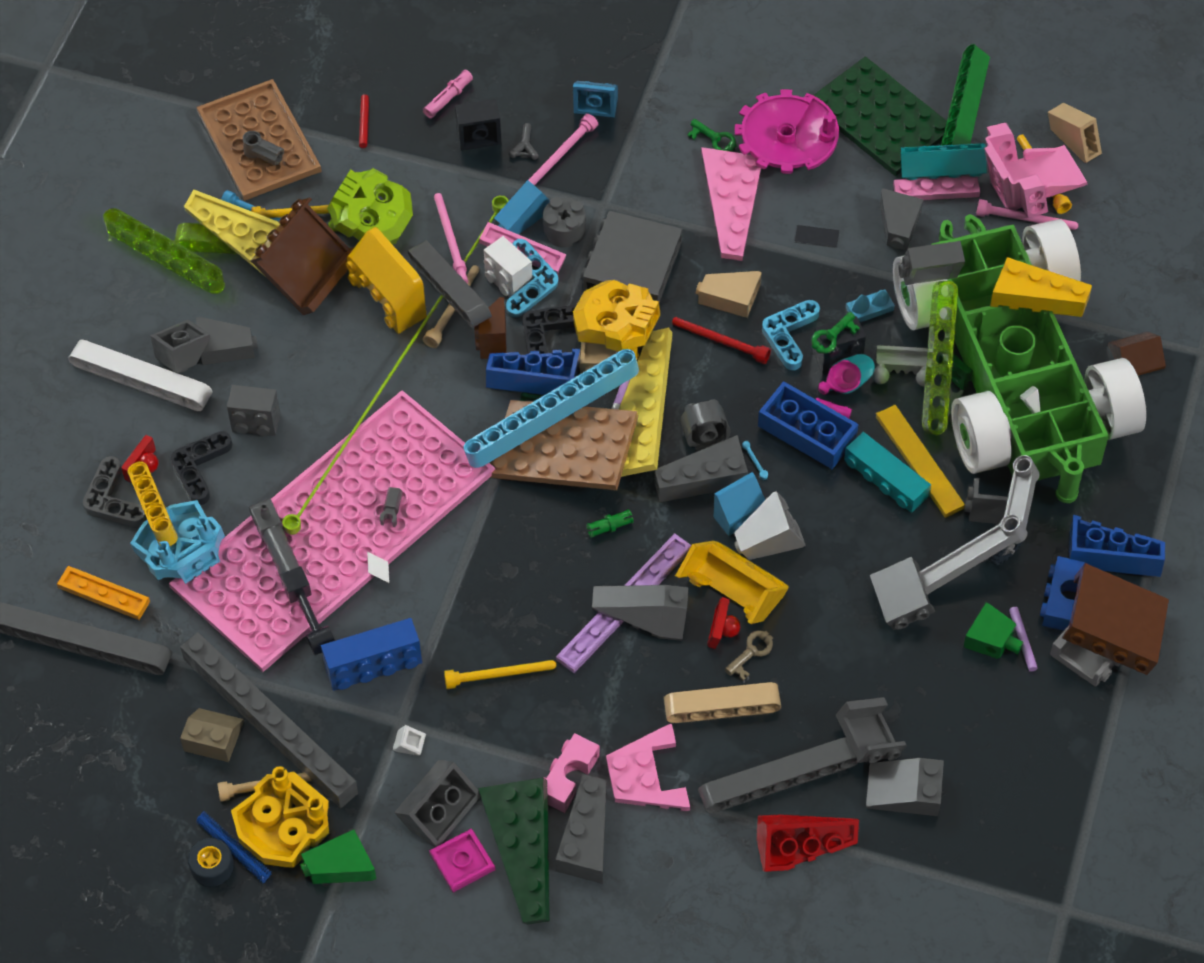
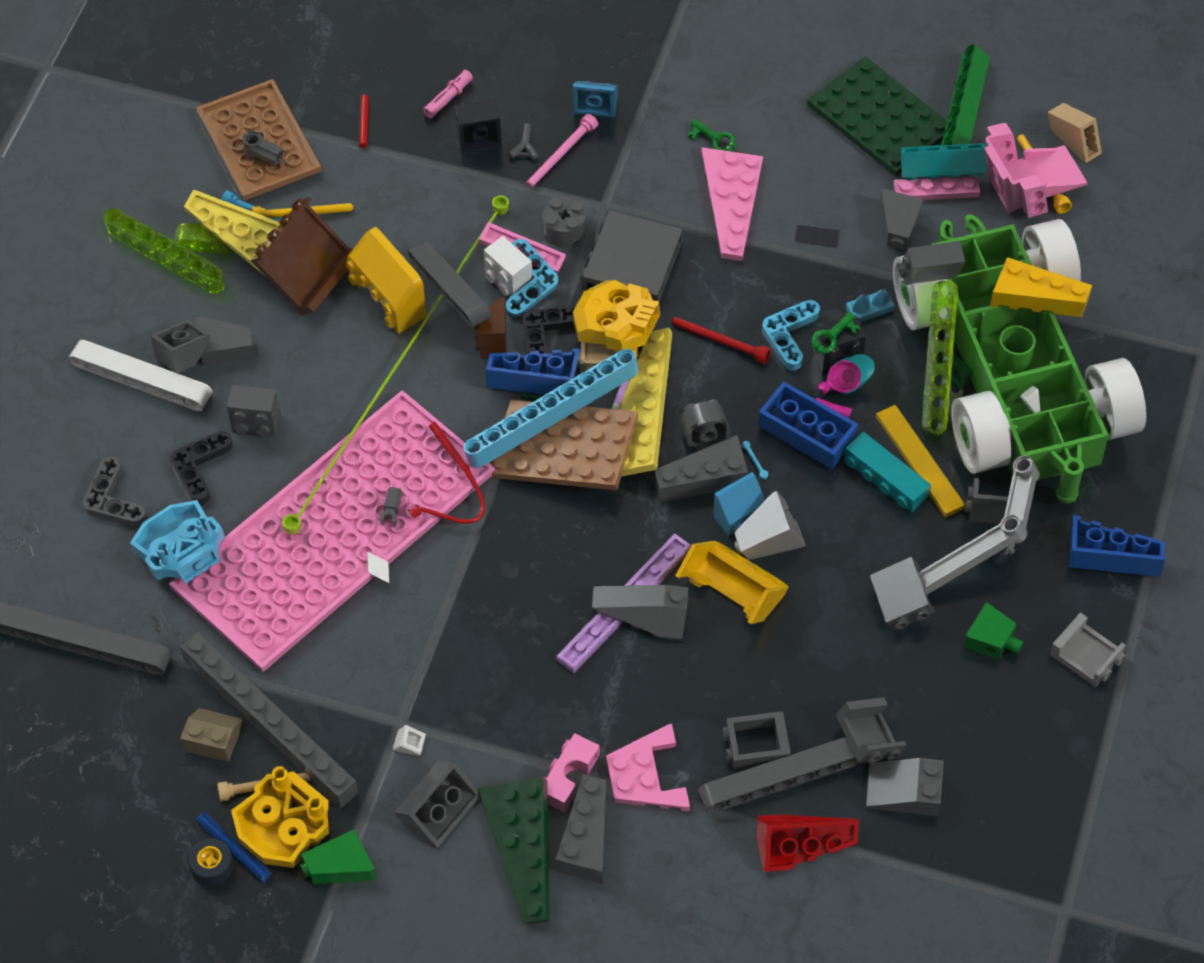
light orange plate [57,566,150,620] -> none
red tile [121,435,159,483] -> none
yellow beam [128,462,178,547] -> none
piece [248,498,335,656] -> none
blue brick [321,618,422,691] -> none
lime brick [327,168,413,245] -> none
tan piece [423,265,480,348] -> none
dark pink tile [429,828,495,893] -> none
bright pink bar [434,193,468,284] -> none
yellow piece [444,660,556,689] -> none
dark azure slope [494,180,550,235] -> none
green pin [586,509,634,538] -> none
tan beam [664,682,781,723] -> none
tan slope [696,271,762,318] -> none
red tile [707,597,741,649] -> none
dark tan piece [725,631,773,681] -> none
dark pink piece [735,89,839,174] -> none
light grey gear [872,345,934,387] -> none
bright pink piece [976,199,1078,230] -> none
lavender bar [1009,607,1038,671] -> none
blue arch [1040,556,1085,631] -> none
reddish brown panel [1062,563,1169,675] -> none
reddish brown slope [1108,332,1166,376] -> none
none -> red piece [409,422,485,524]
none -> dark grey window [722,711,791,771]

